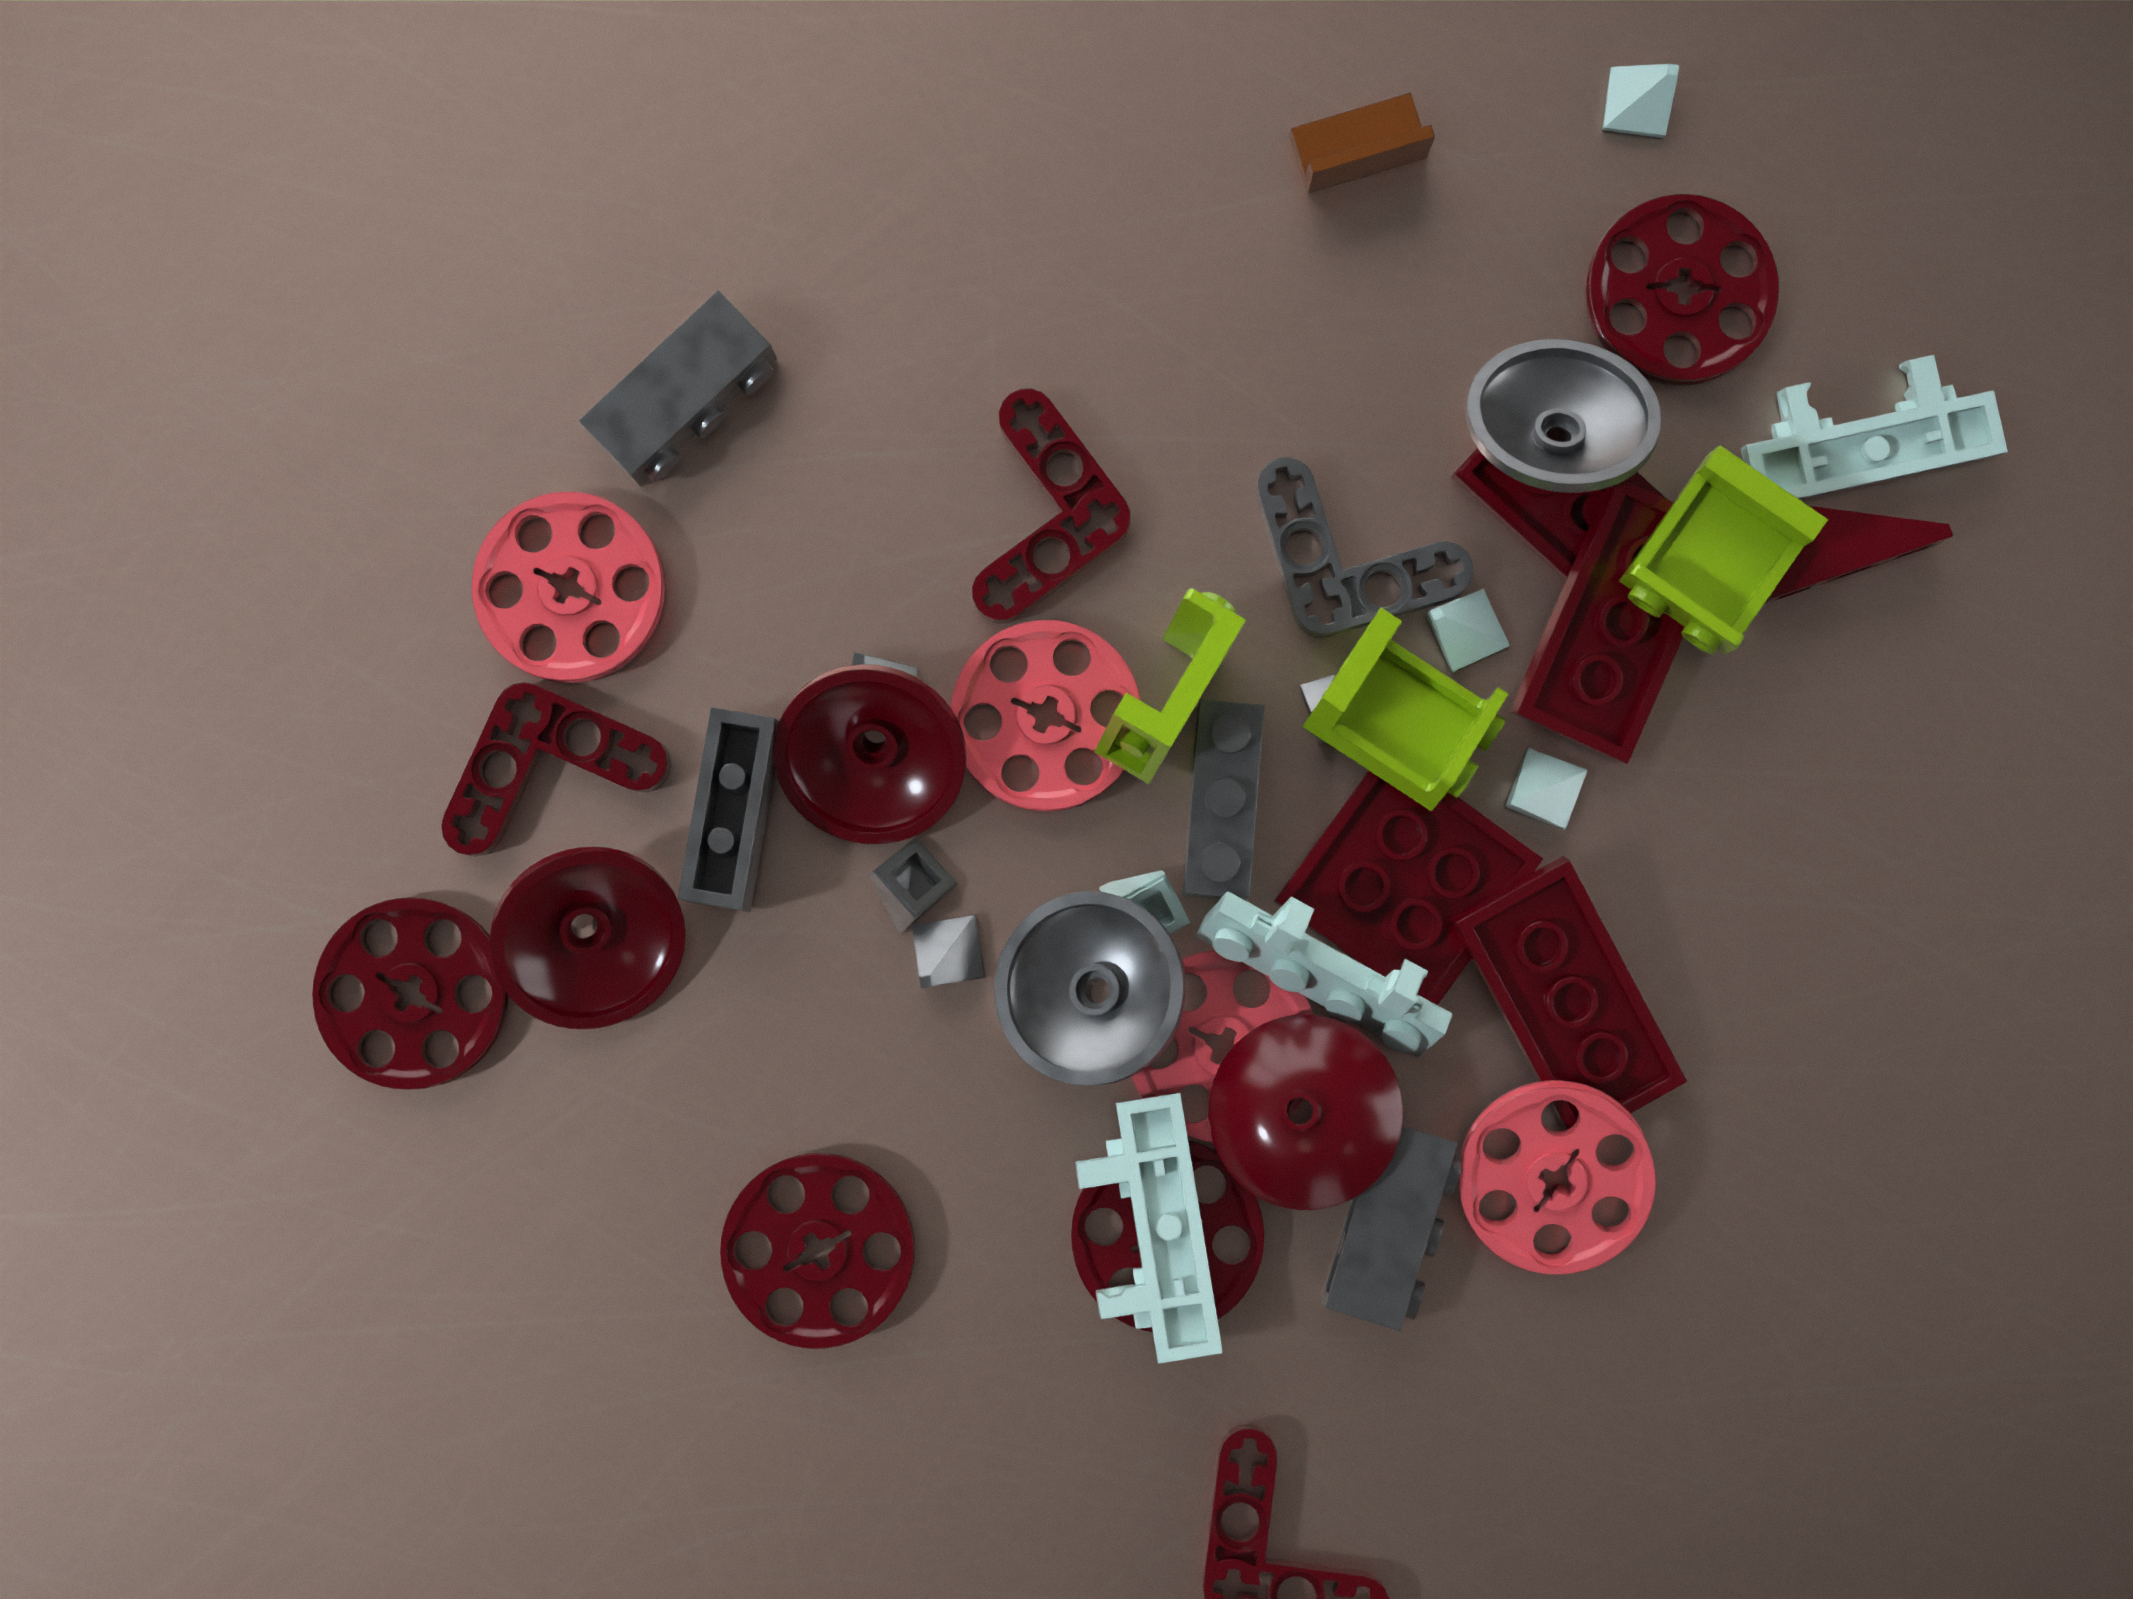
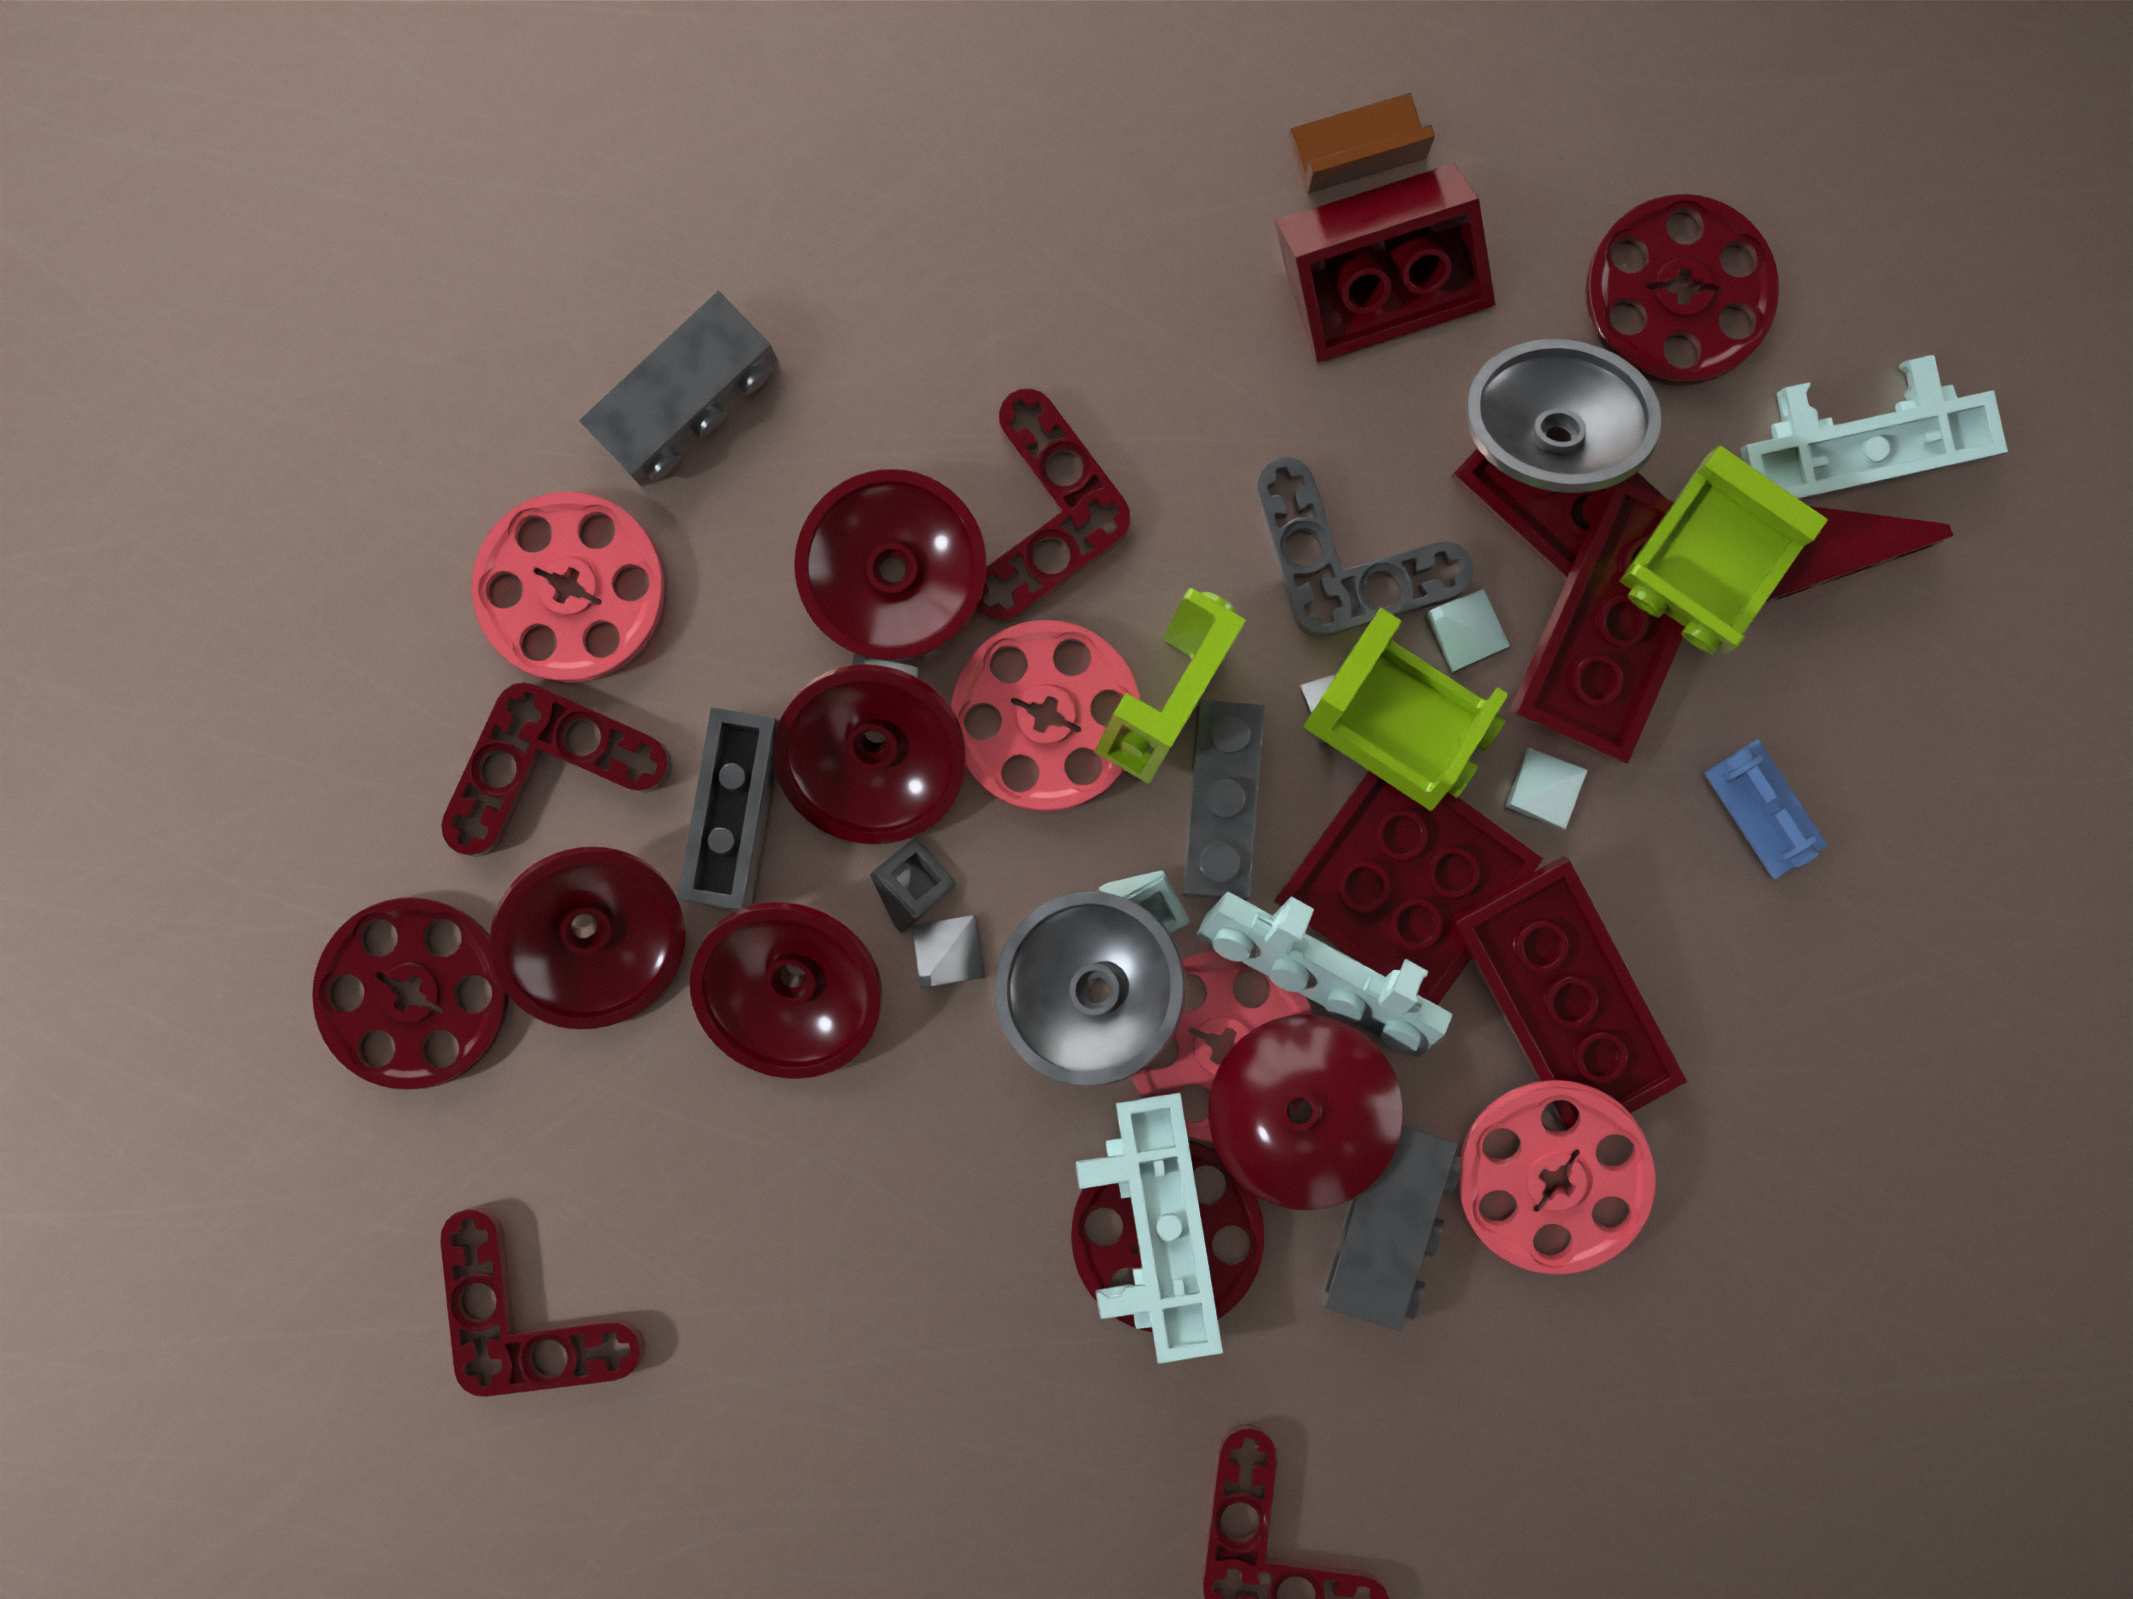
dark red wedge [720,1153,915,1349] -> none
light aqua slope [1602,64,1679,138] -> none
none -> dark red beam [440,1207,645,1397]
none -> dark red dish [689,902,883,1079]
none -> dark red dish [794,469,987,661]
none -> dark red slope [1275,163,1496,363]
none -> medium blue hinge [1704,739,1828,880]

